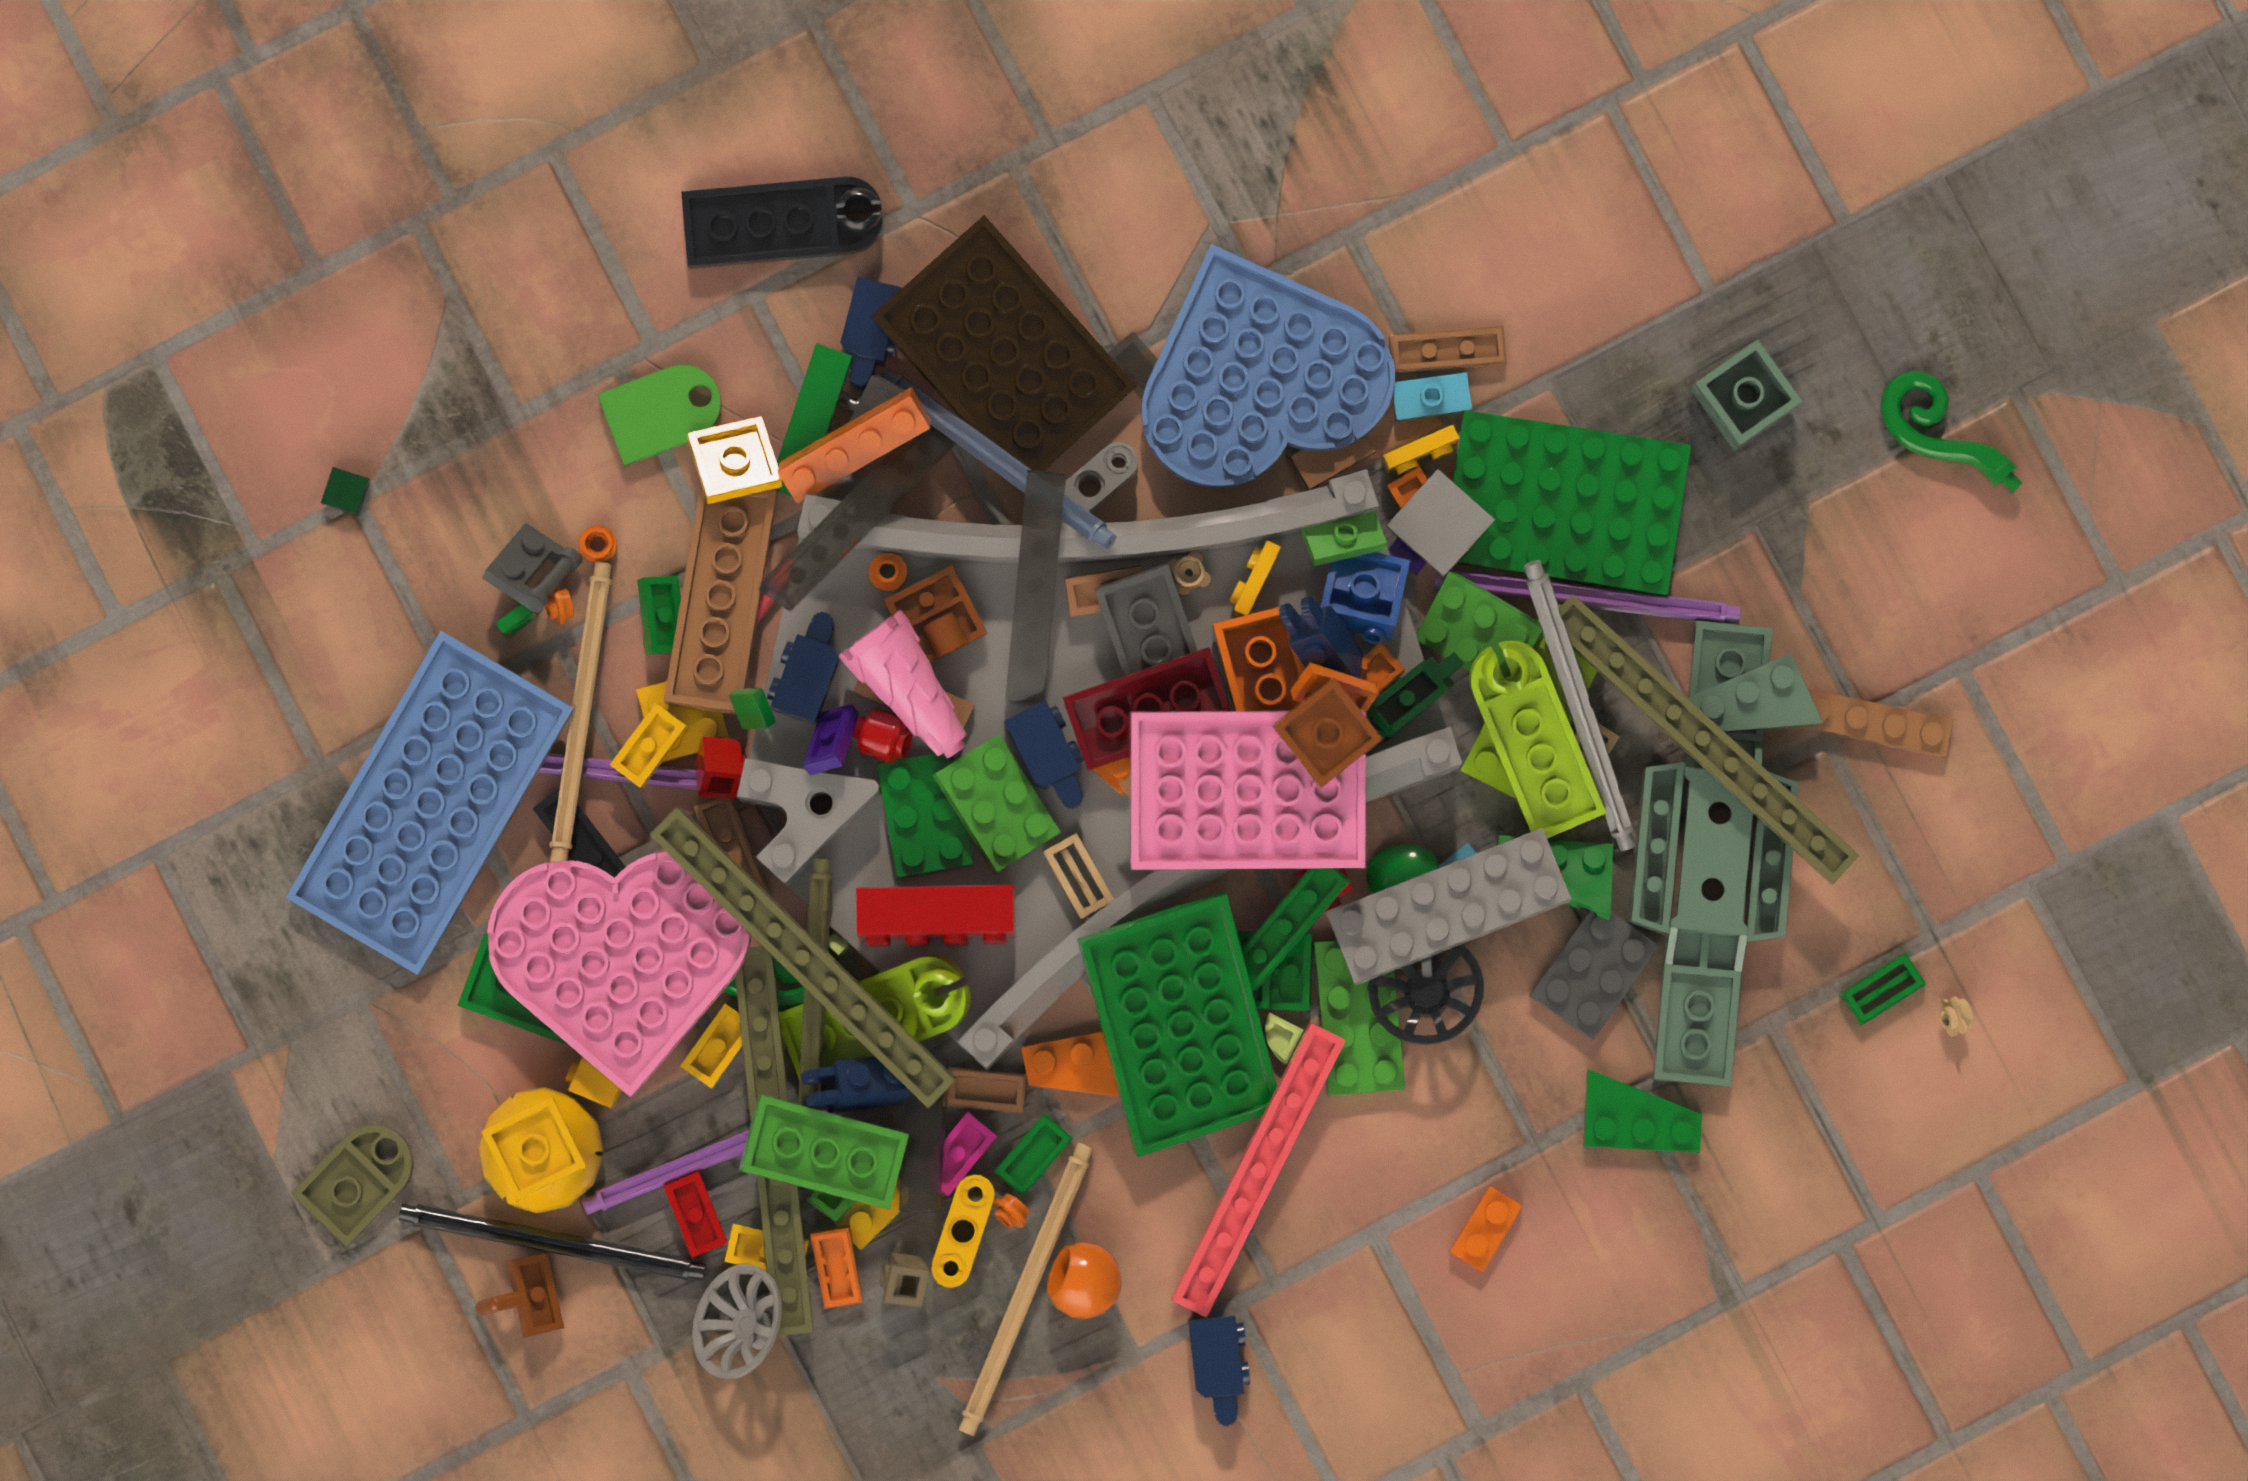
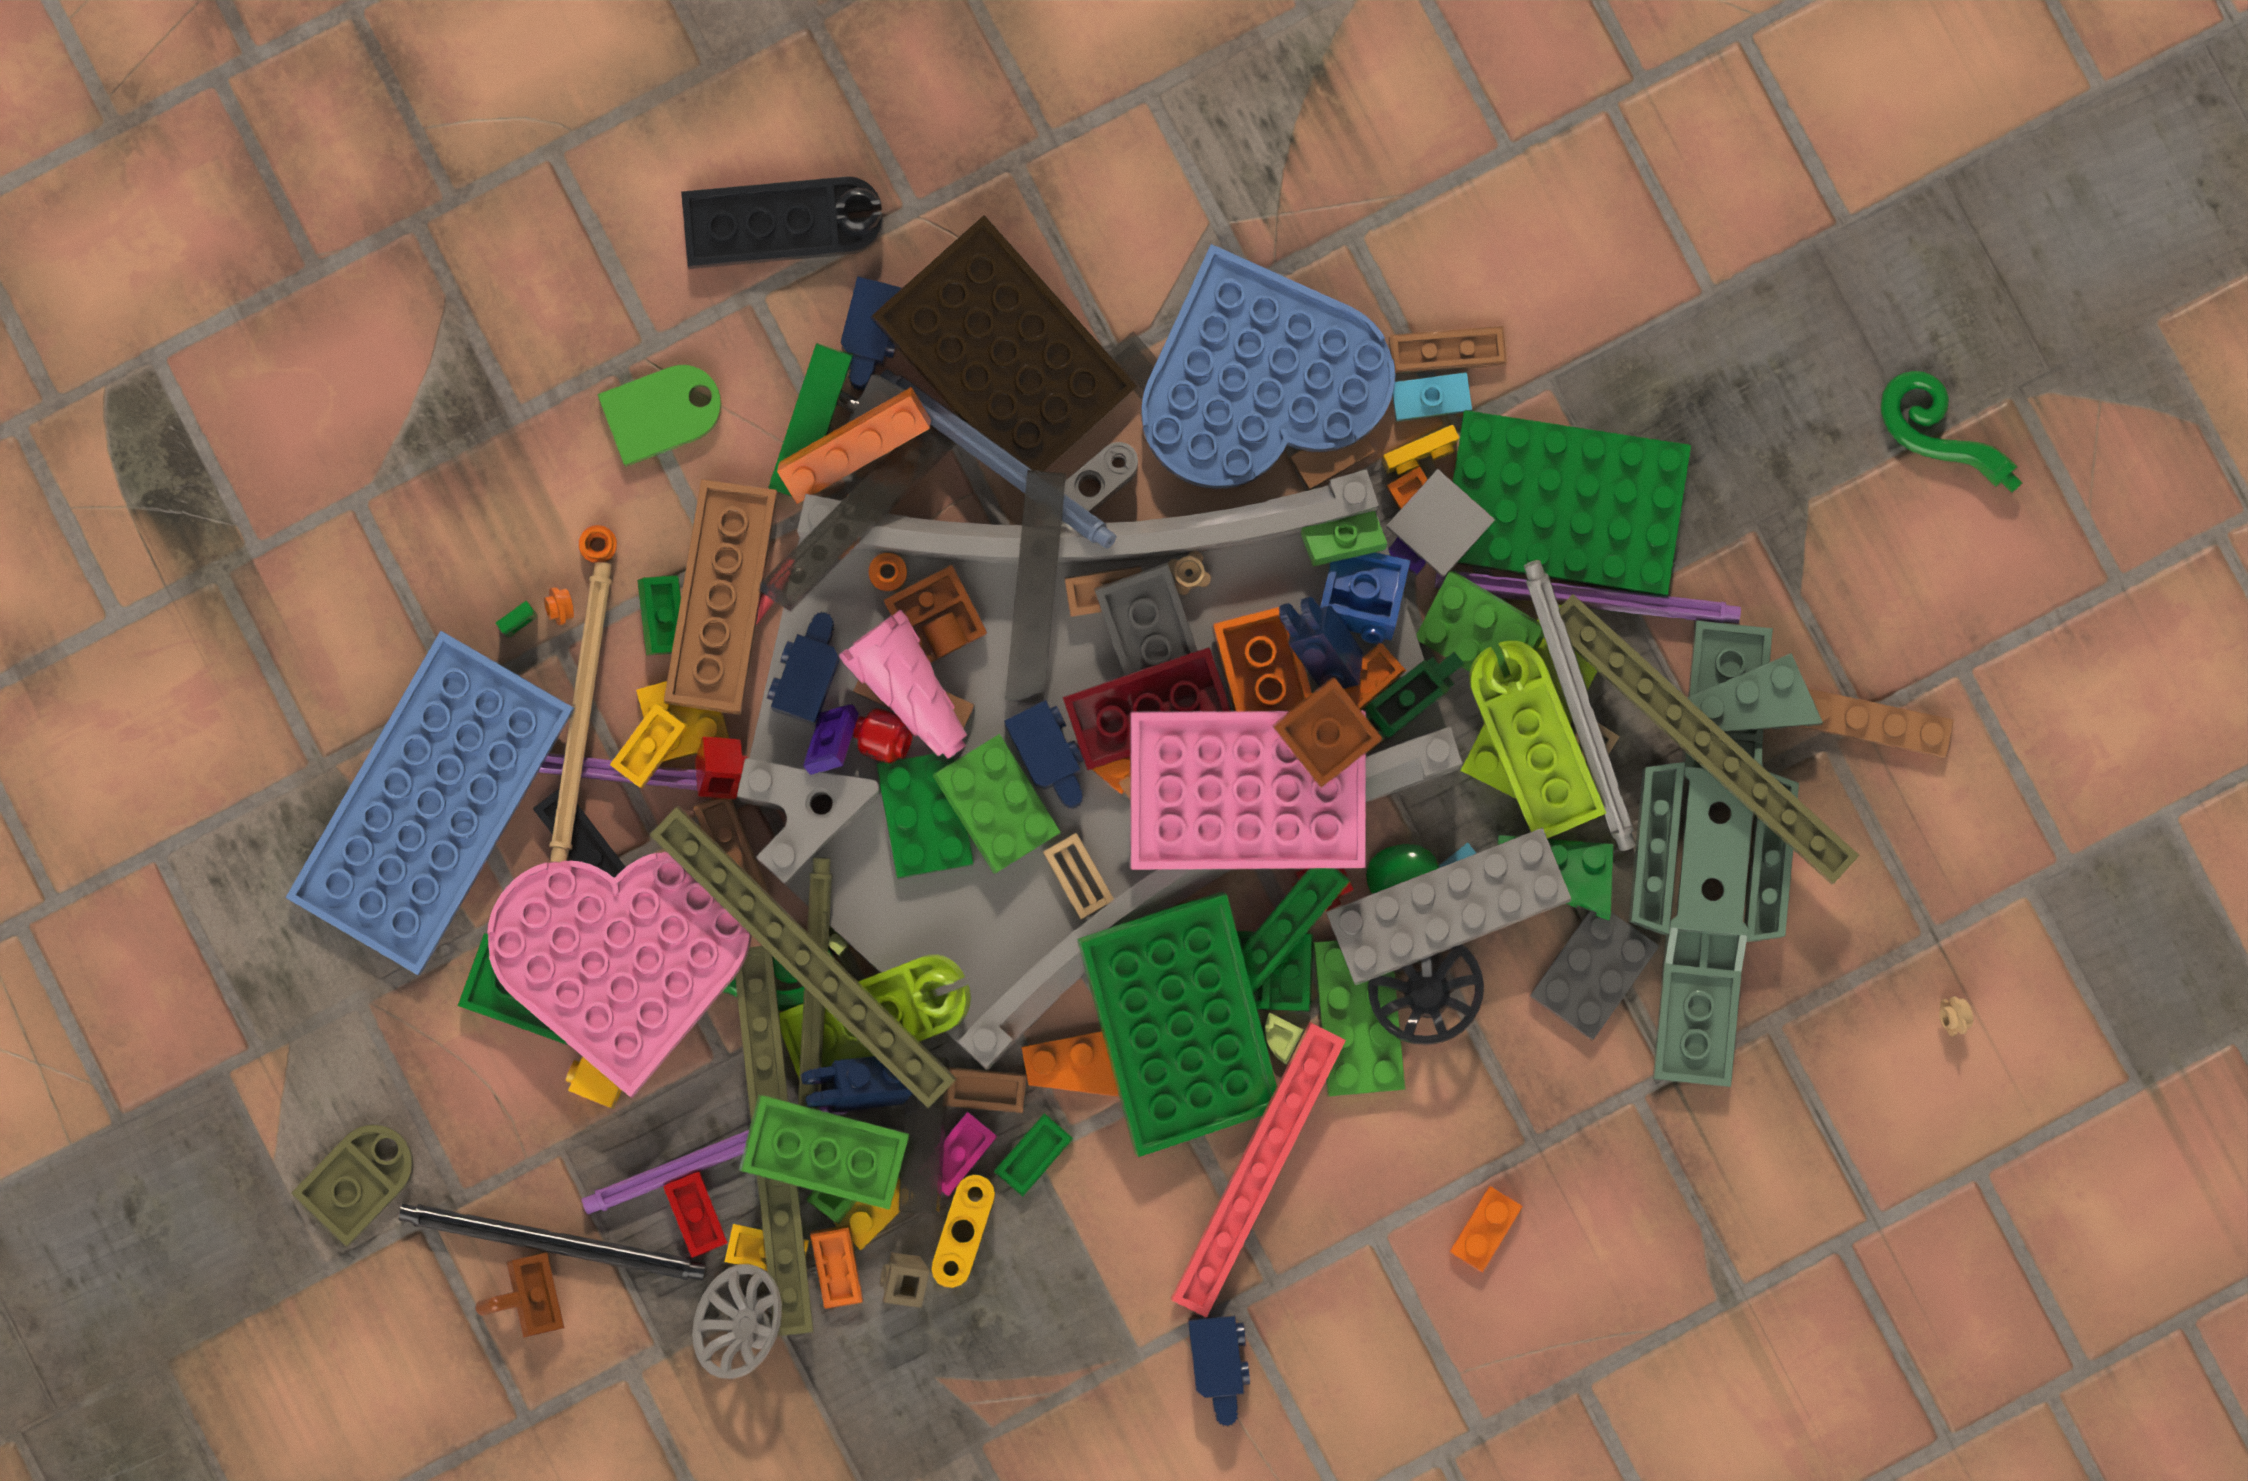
dark green tile [321,467,371,516] -> none
yellow plate [478,1087,604,1213] -> none
dark grey plate [482,523,582,613] -> none
yellow plate [680,1003,743,1089] -> none
plate [688,416,782,504] -> none
green tile [729,688,776,729] -> none
red brick [856,885,1016,947] -> none
tan piece [958,1142,1094,1436] -> none
orange plate [993,1193,1030,1229] -> none
orange helmet [1047,1242,1122,1319] -> none
yellow plate [1230,540,1281,617] -> none
orange plate [1290,663,1379,712] -> none
green wing [1583,1069,1702,1153] -> none
sand green brick [1691,339,1802,452] -> none
green tile [1840,952,1927,1026] -> none

